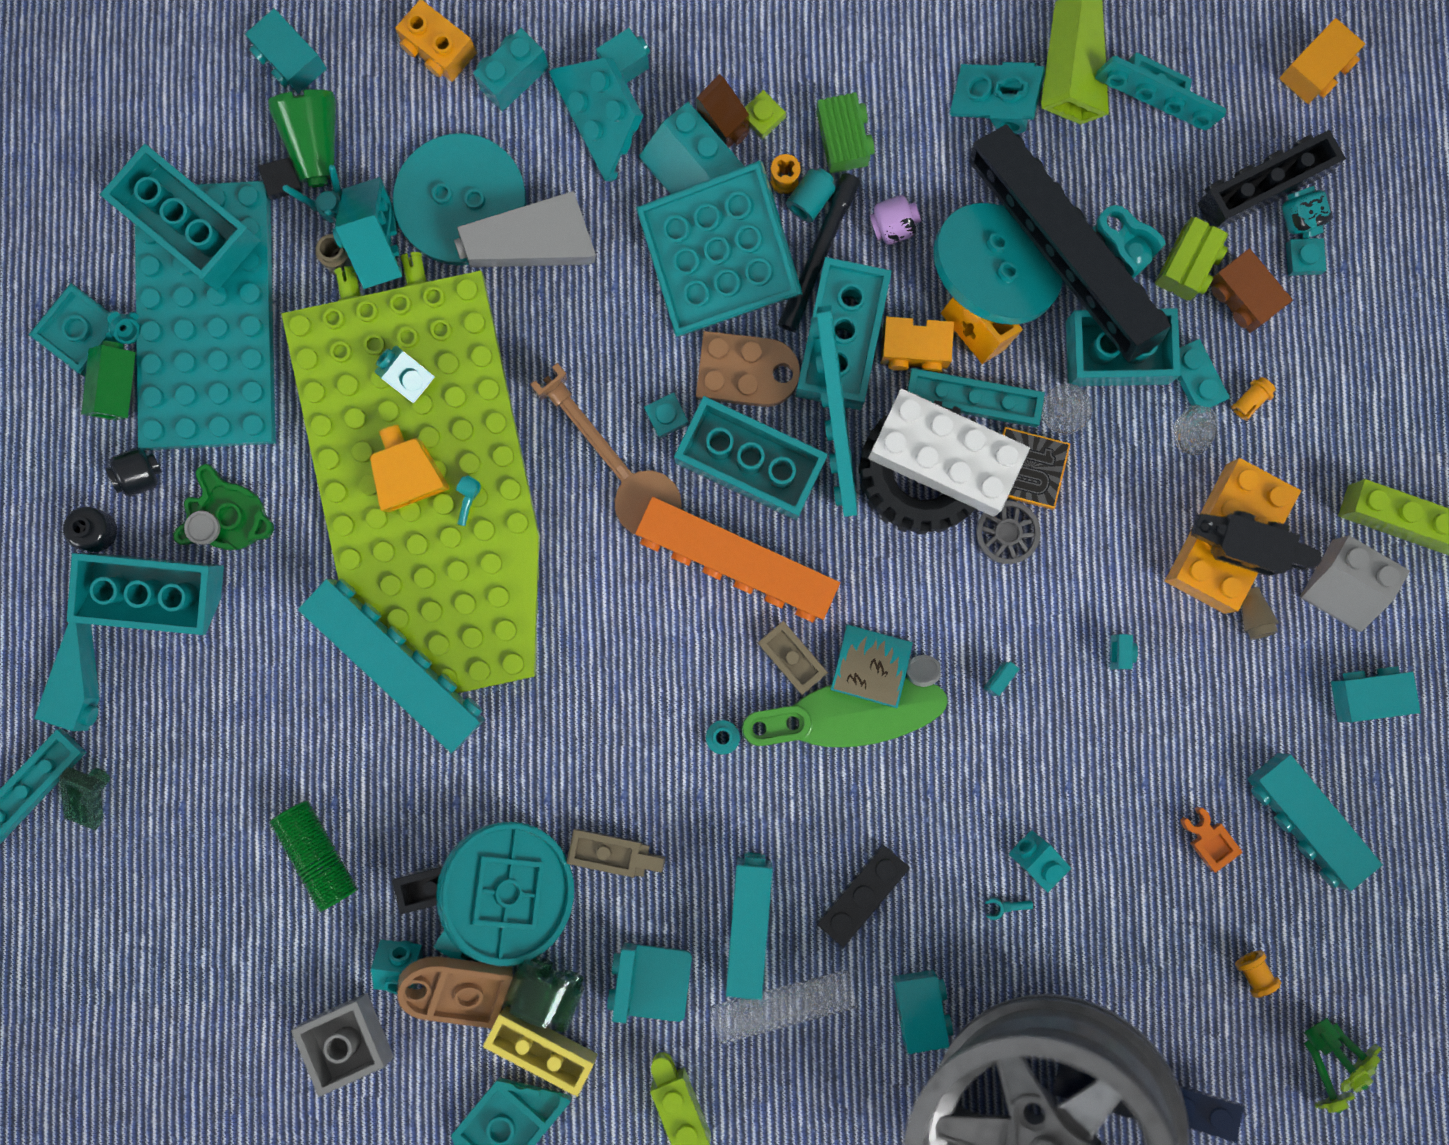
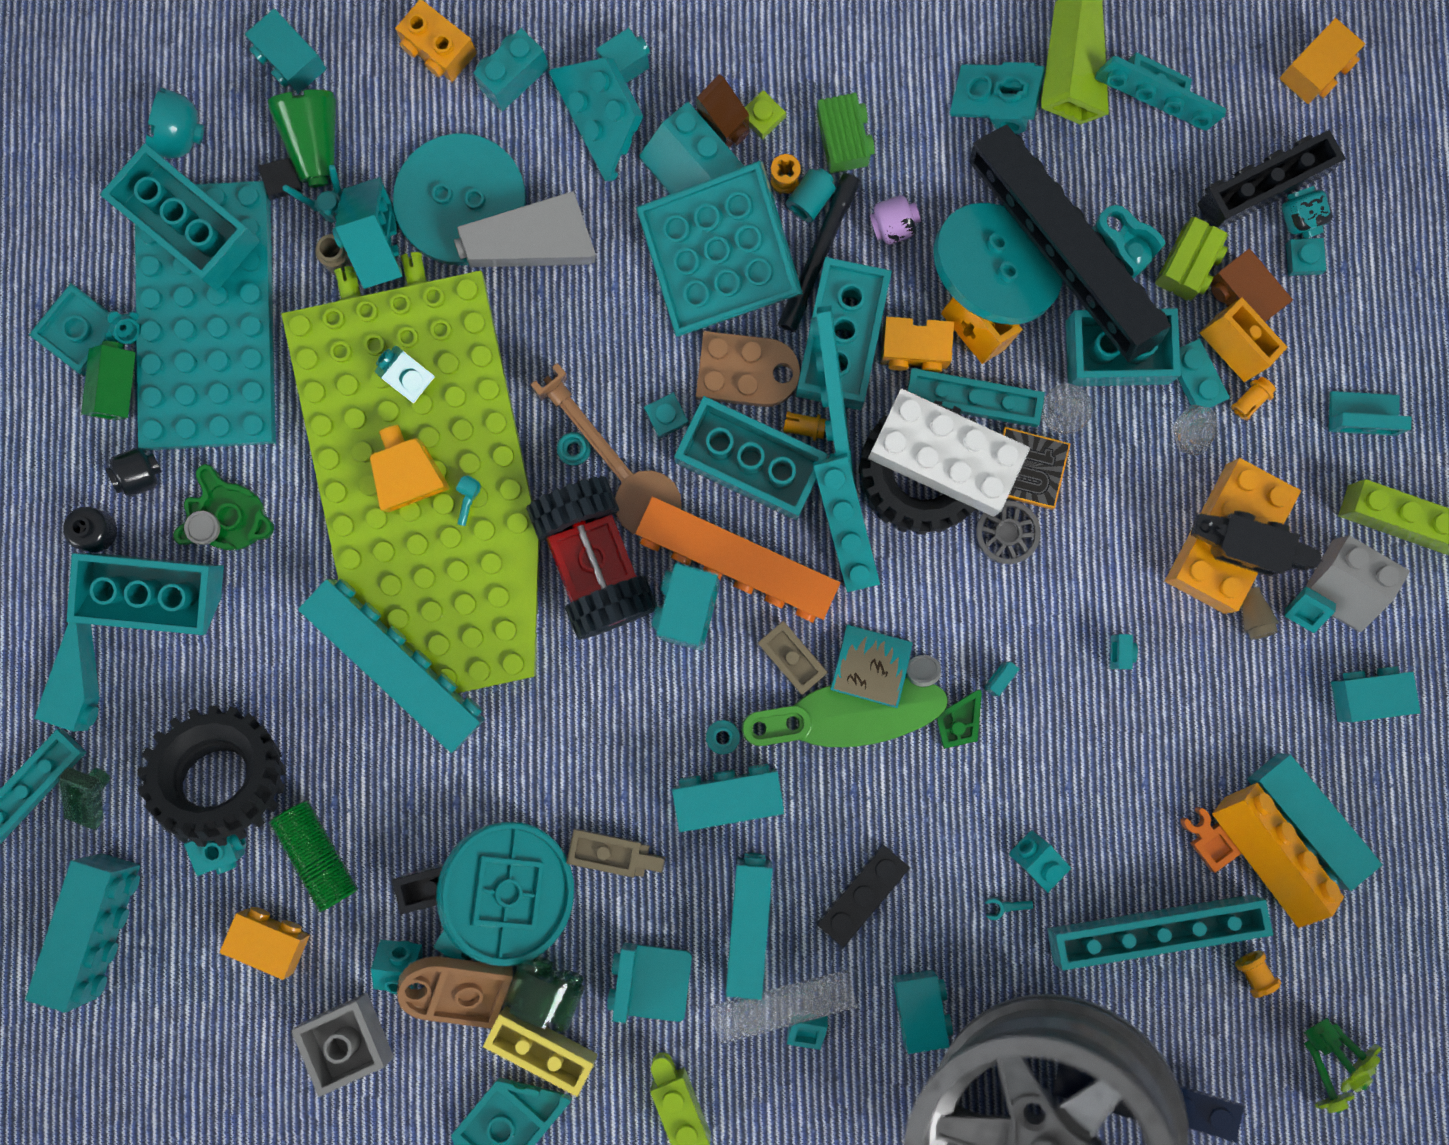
none -> teal brick [25,853,140,1013]
none -> black tyre [137,705,286,847]
none -> teal cylinder [145,87,205,159]
none -> teal brick [184,834,246,876]
none -> light orange brick [219,907,310,980]
none -> plate [526,476,657,640]
none -> teal plate [557,432,591,466]
none -> teal brick [652,563,720,651]
none -> teal brick [672,763,785,832]
none -> light orange pin [783,411,827,441]
none -> teal plate [786,1011,828,1050]
none -> teal plate [813,453,880,592]
none -> green piece [936,689,982,749]
none -> teal brick [1047,894,1273,971]
none -> light orange brick [1199,297,1288,382]
none -> light orange brick [1212,783,1344,928]
none -> teal plate [1284,586,1336,633]
none -> teal panel [1329,391,1412,436]

